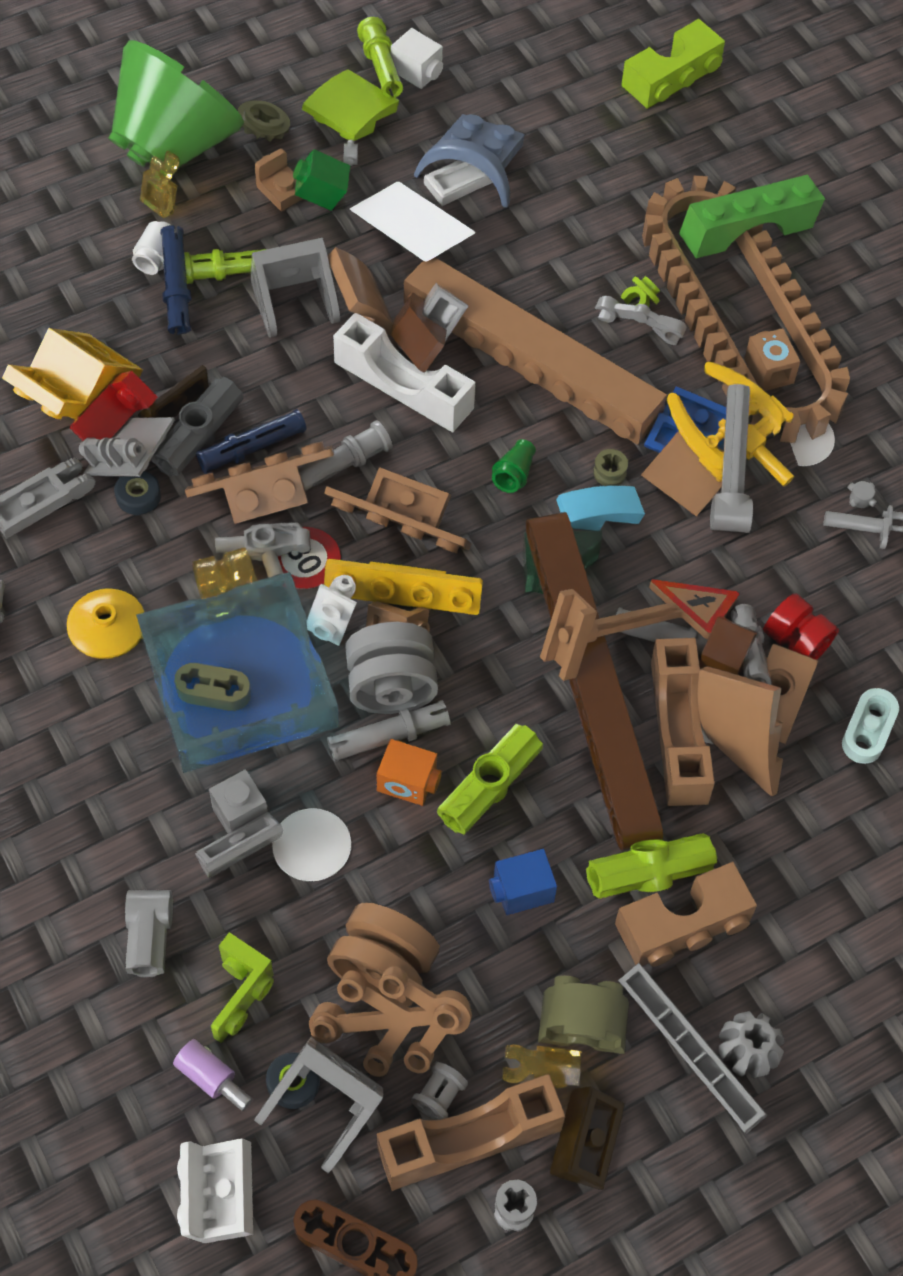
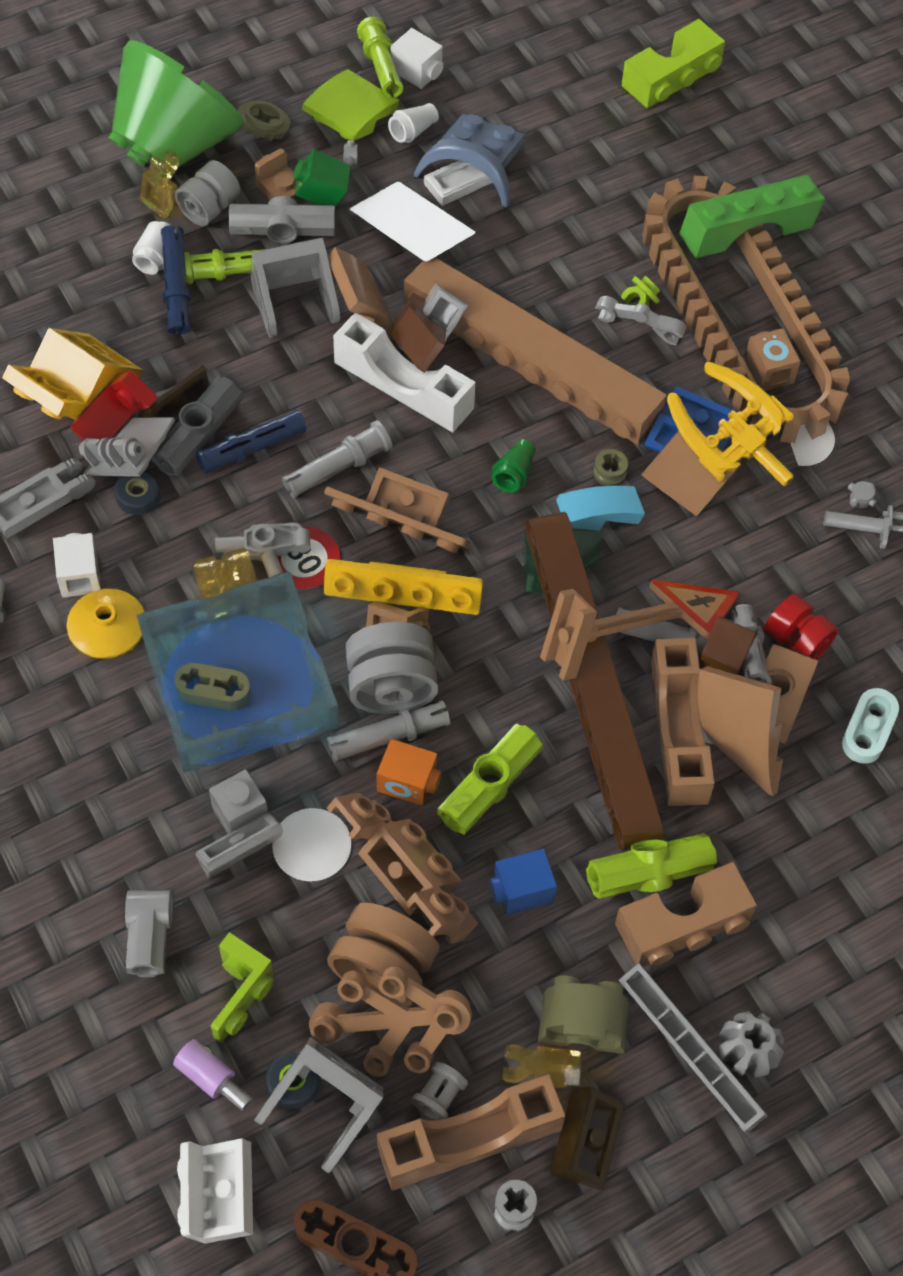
medium nougat bracket [185,441,335,524] -> none
white hinge [304,575,357,646] -> none
light grey axle [710,384,753,533] -> none
none -> white brick [53,533,101,598]
none -> light grey wheel [175,160,241,227]
none -> light grey piece [229,196,335,244]
none -> medium nougat bracket [327,793,478,944]
none -> white cone [388,103,439,143]

